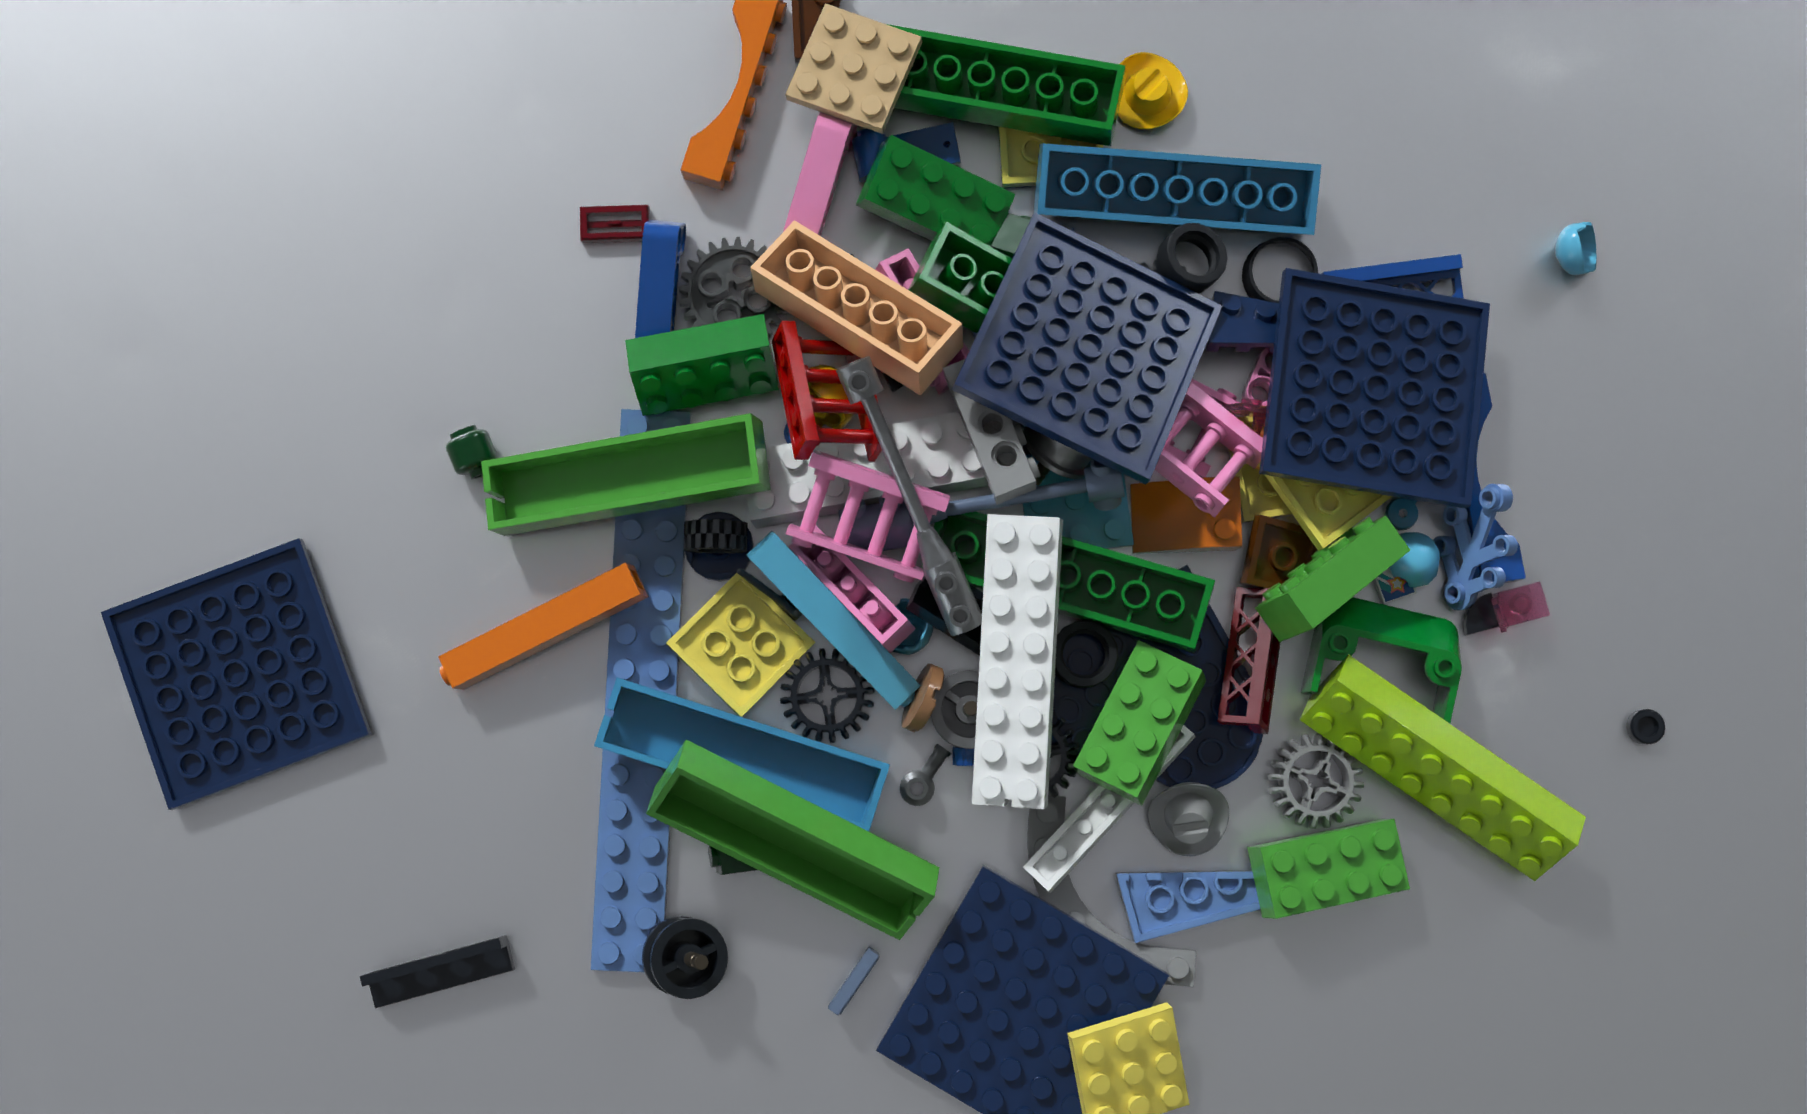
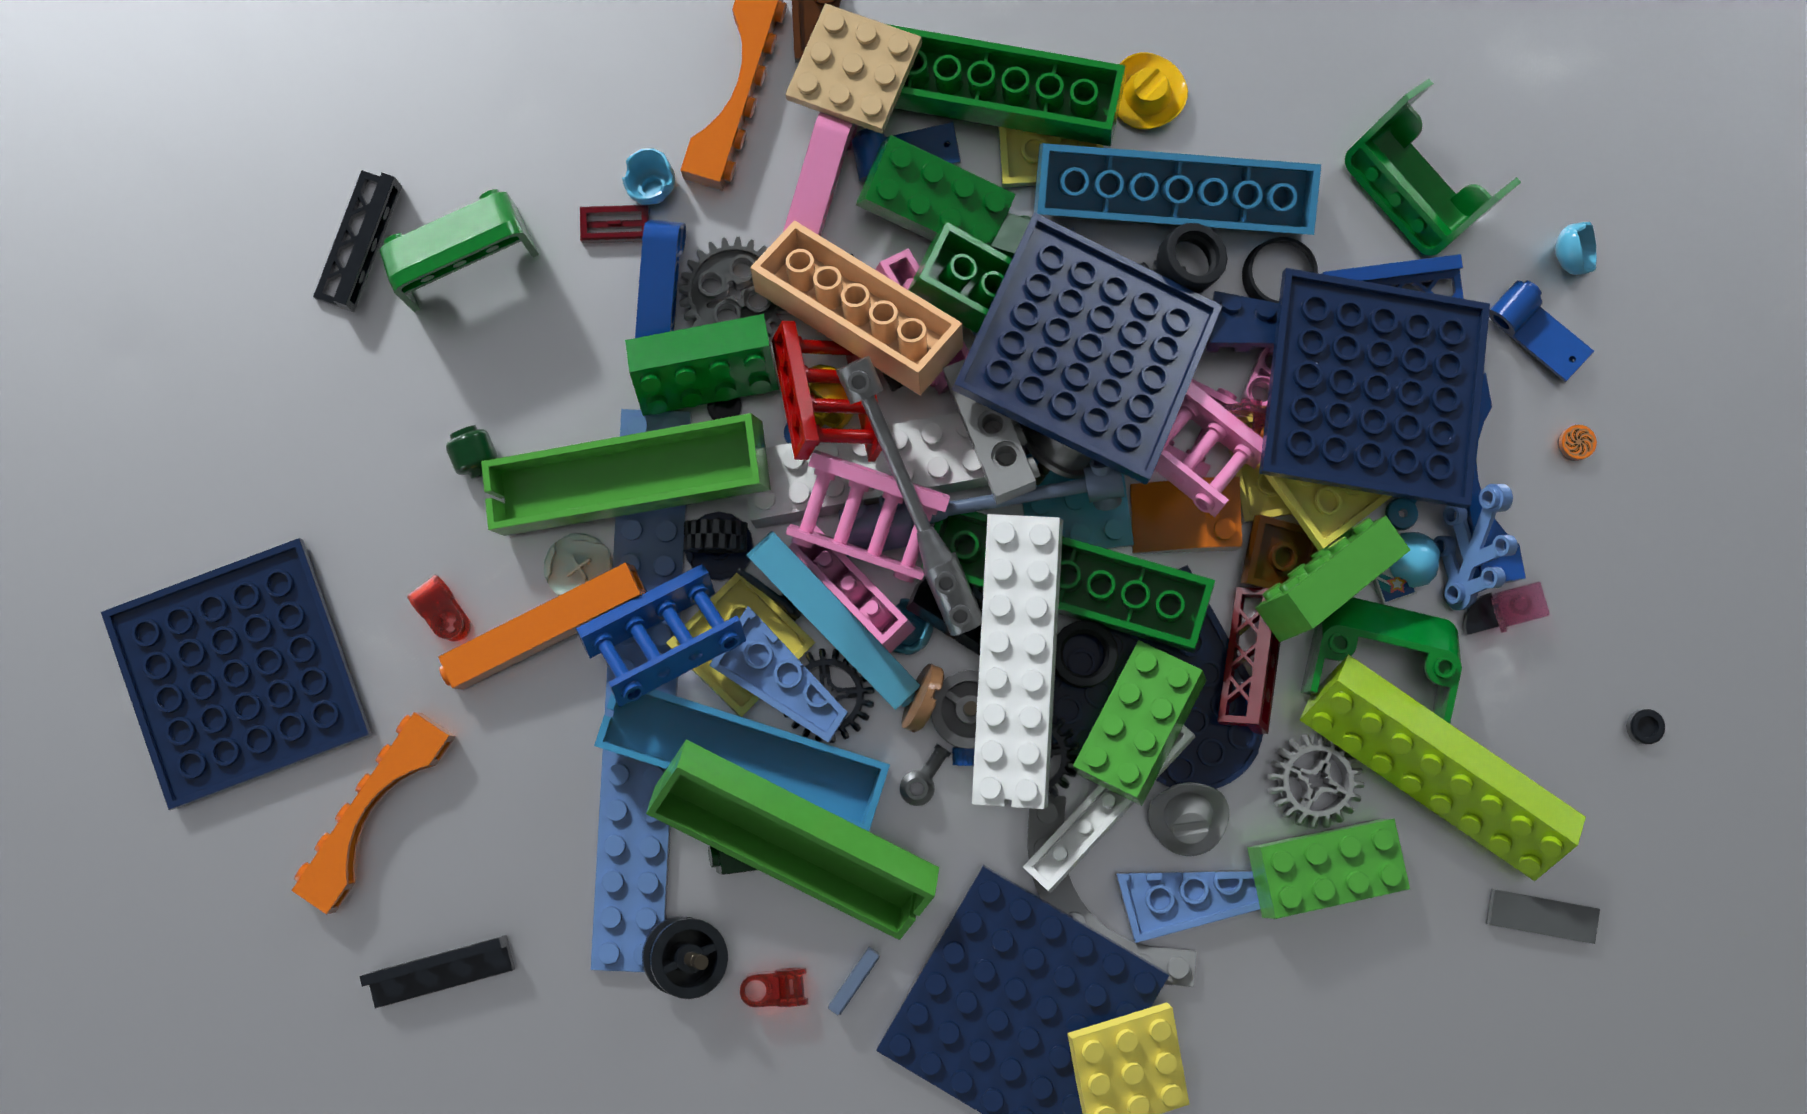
none -> orange arch [291,712,456,915]
none -> black fence [313,170,402,312]
none -> green windscreen [380,189,539,312]
none -> clear red piece [407,574,471,642]
none -> light aqua tile [544,533,613,596]
none -> blue fence [576,564,746,707]
none -> medium azure hair [622,148,675,205]
none -> black tile [707,398,743,420]
none -> medium blue wing [709,606,848,743]
none -> clear red piece [740,967,809,1007]
none -> green windscreen [1345,79,1521,256]
none -> dark grey tile [1487,889,1600,944]
none -> blue door [1489,280,1594,383]
none -> tile [1559,425,1597,461]

